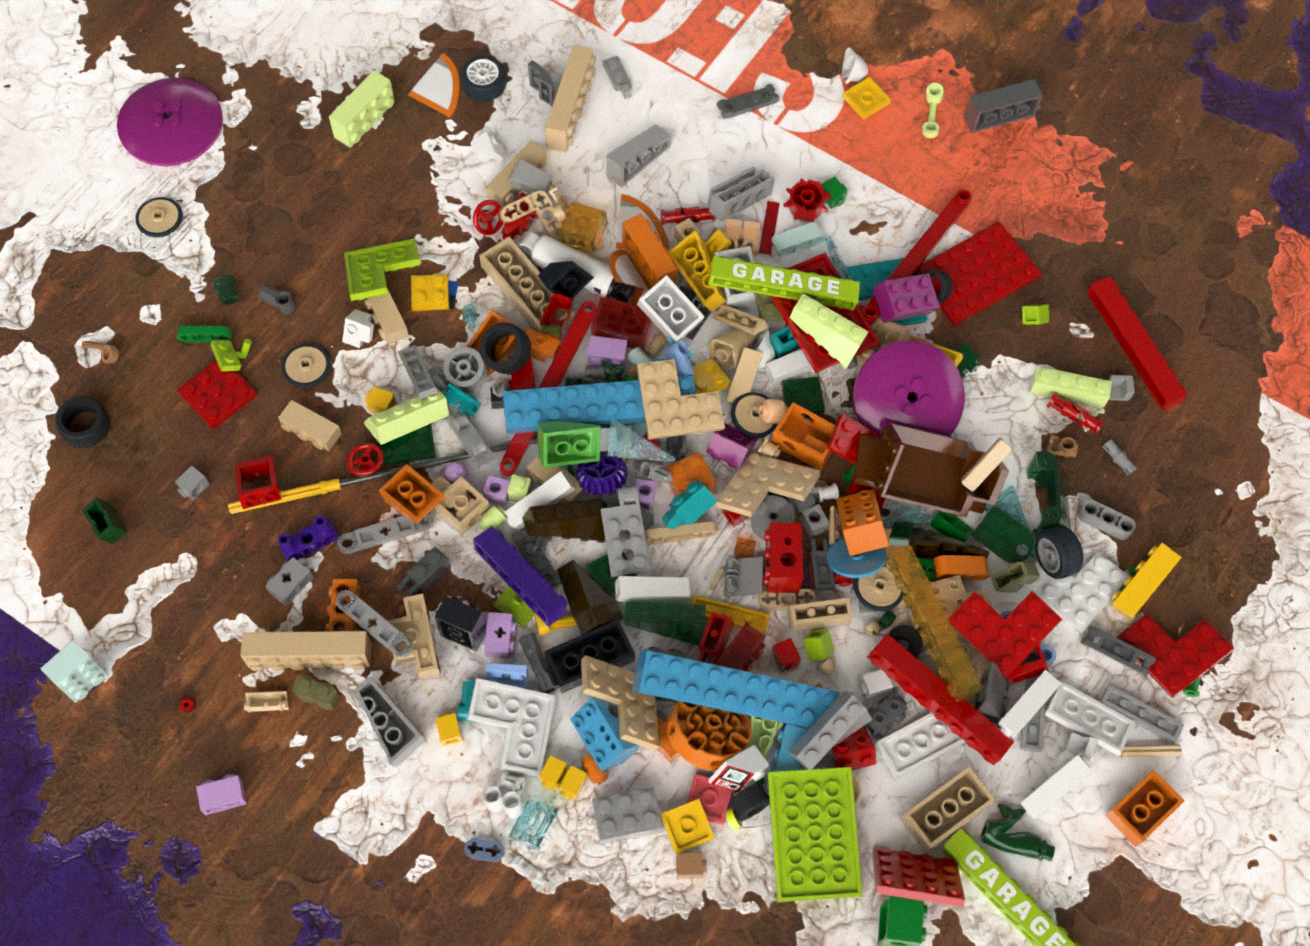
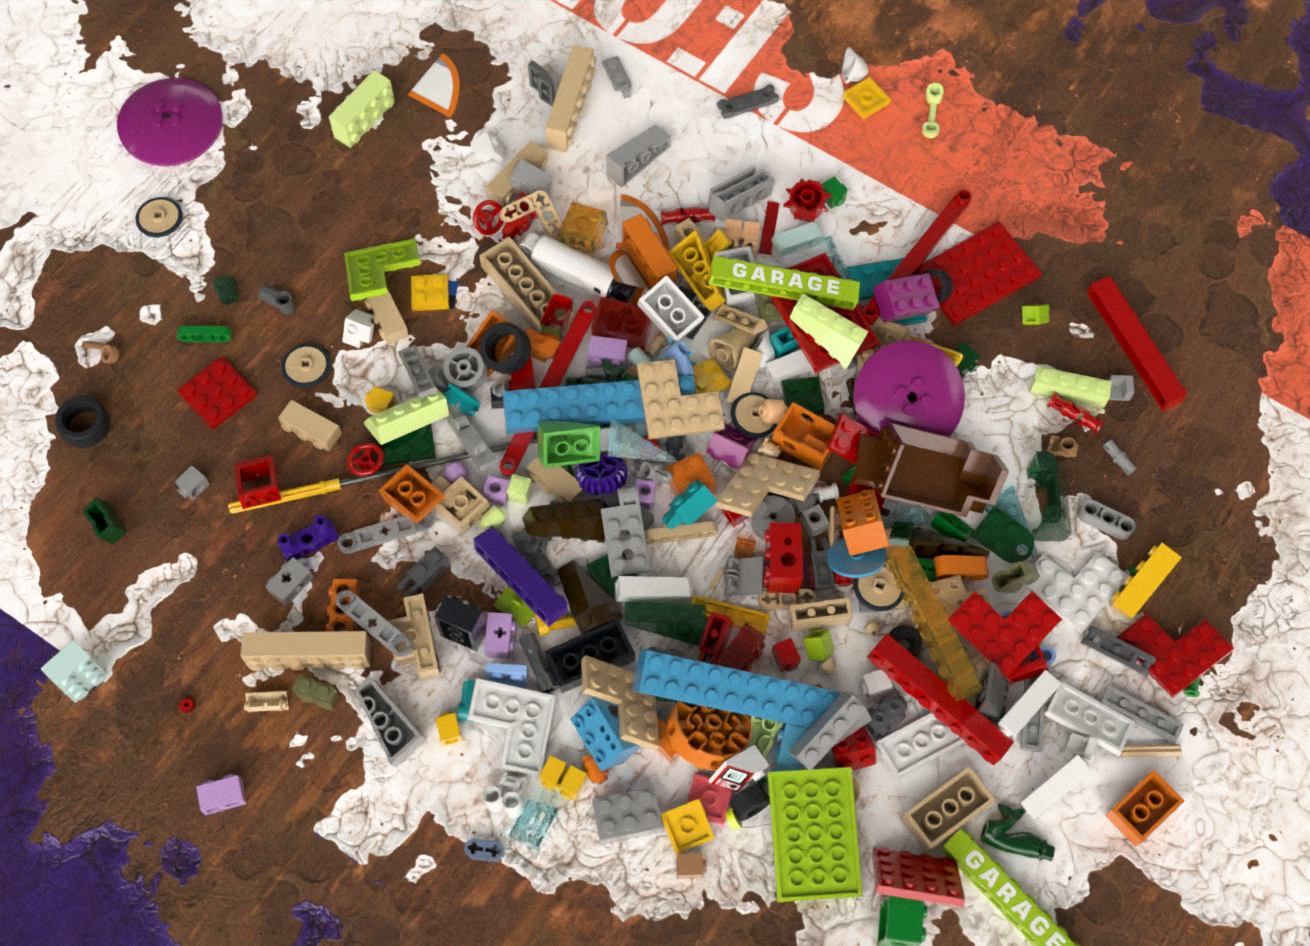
lime plate [210,339,252,371] -> none
black wheel [460,55,507,102] -> none
clear light blue cylinder [462,304,477,329] -> none
white brick [505,471,576,529] -> none
black slope [538,261,594,299] -> none
tan piece [549,182,570,223] -> none
dark green axle [878,610,897,629] -> none
slope [961,437,1012,492] -> none
dark grey brick [964,79,1043,133] -> none
black wheel [1035,525,1084,579] -> none

